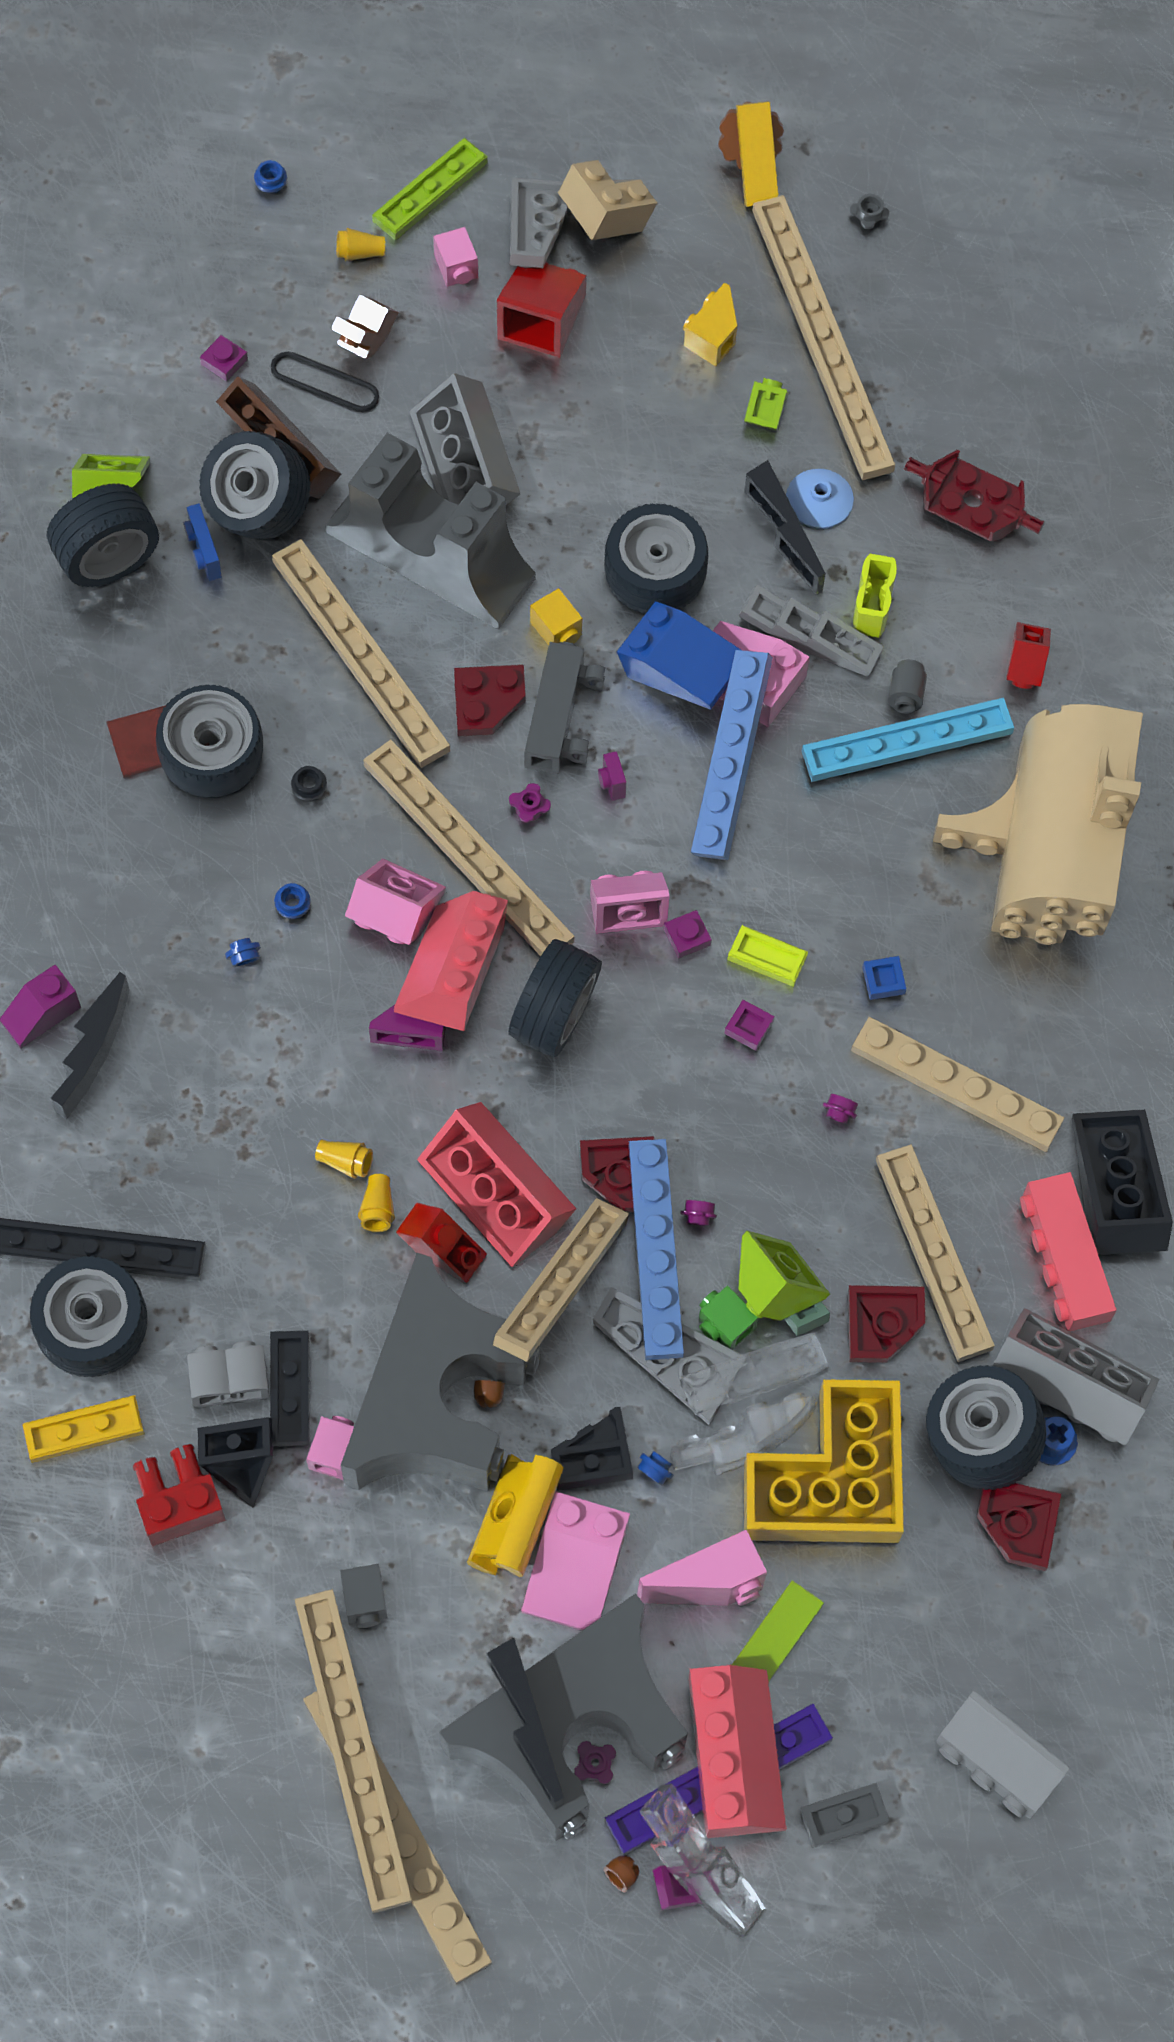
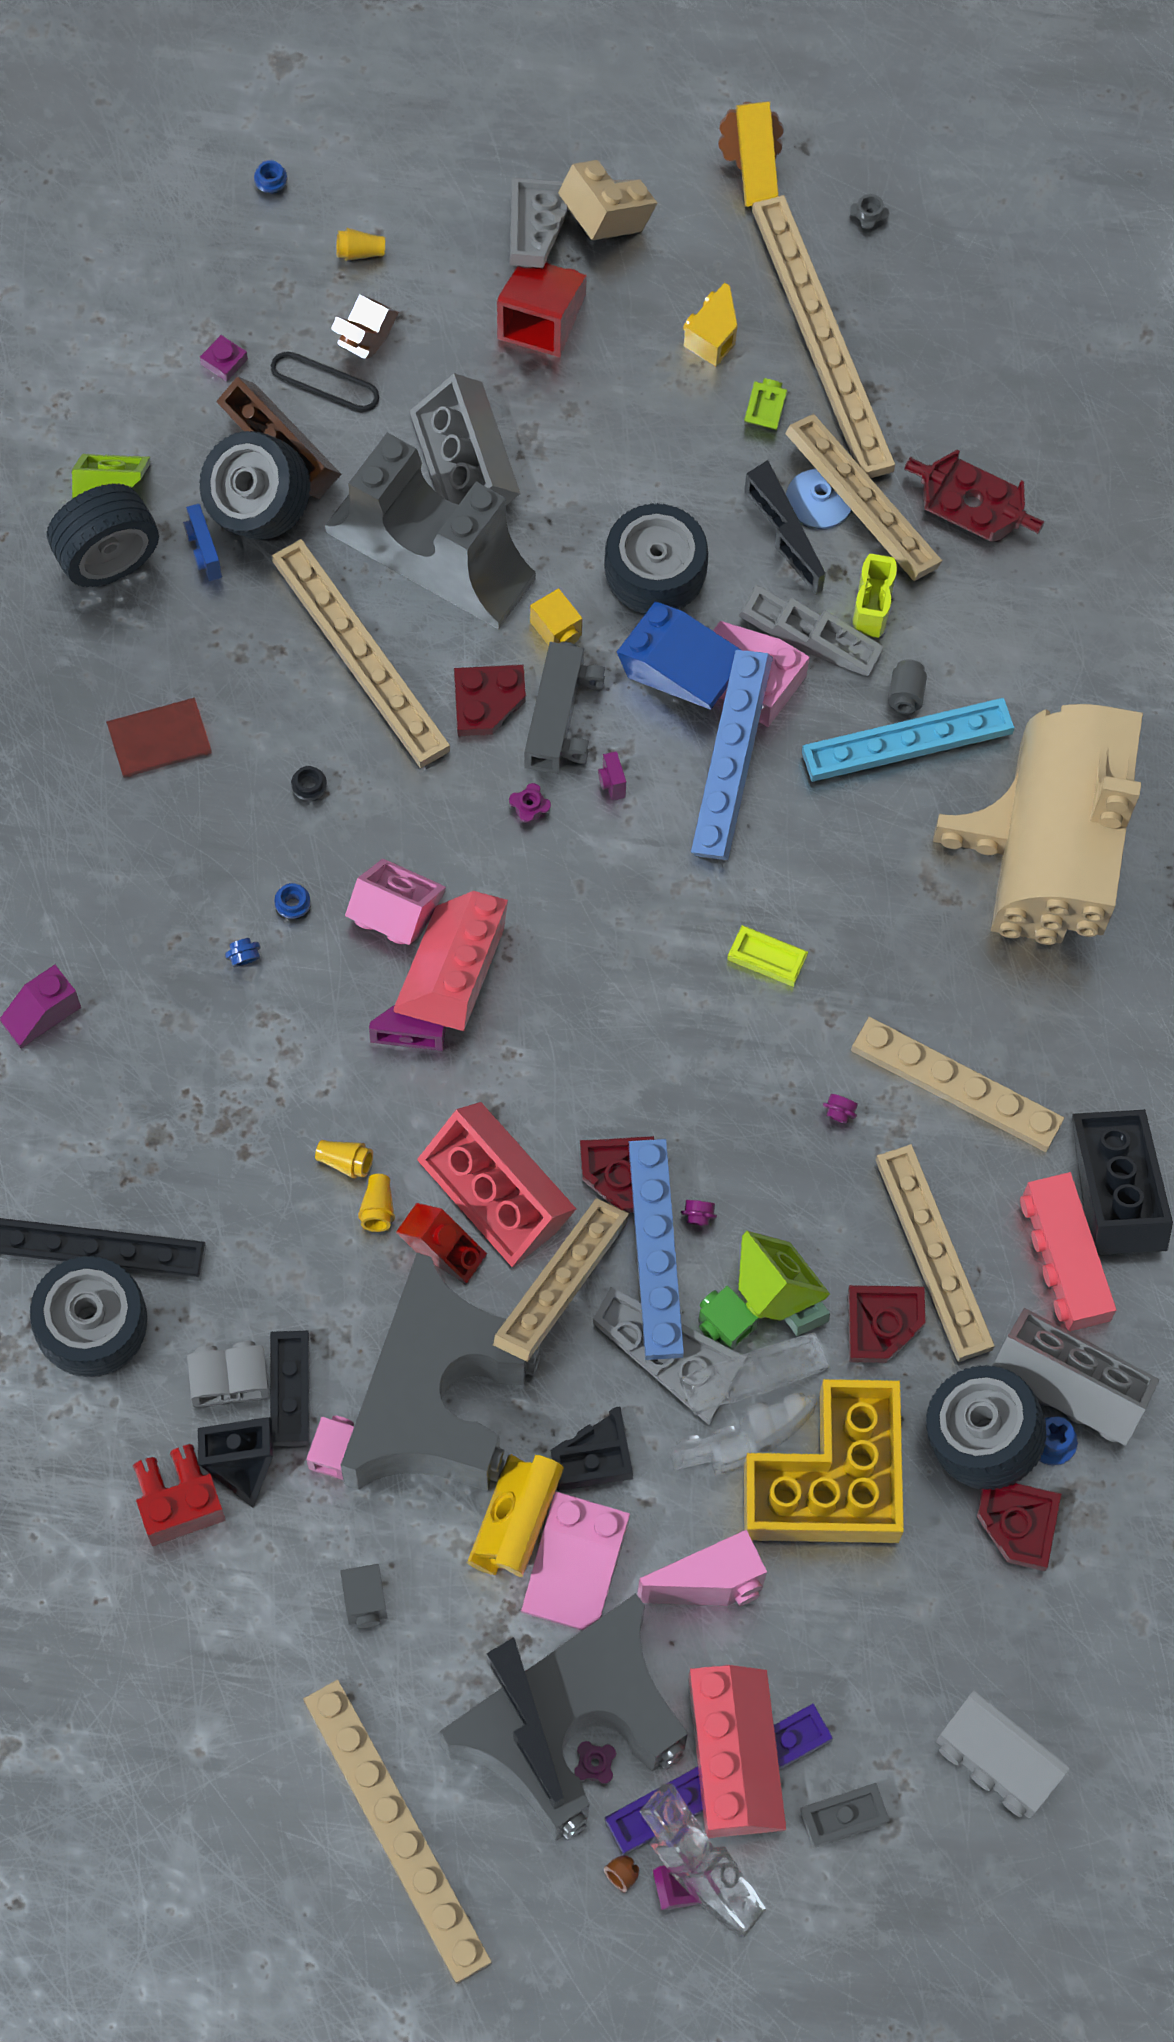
yellow tile [22,1395,144,1463] -> none
black slope [50,972,130,1120] -> none
wheel [156,684,263,798] -> none
tan plate [294,1589,412,1913] -> none
tan plate [363,739,575,956] -> none
lime tile [372,138,488,241] -> none
bright pink brick [433,227,478,287] -> none
dark orange hinge [473,1380,505,1408] -> none
black wheel [508,939,602,1057] -> none
bright pink slope [590,871,670,934] -> none
blue plate [637,1451,674,1485] -> none
magenta plate [663,910,712,959] -> none
magenta plate [724,1000,775,1051] -> none
lime tile [732,1580,824,1683] -> none
blue plate [862,956,907,1000] -> none
red slope [1006,622,1051,689] -> none
none -> tan plate [785,414,942,581]

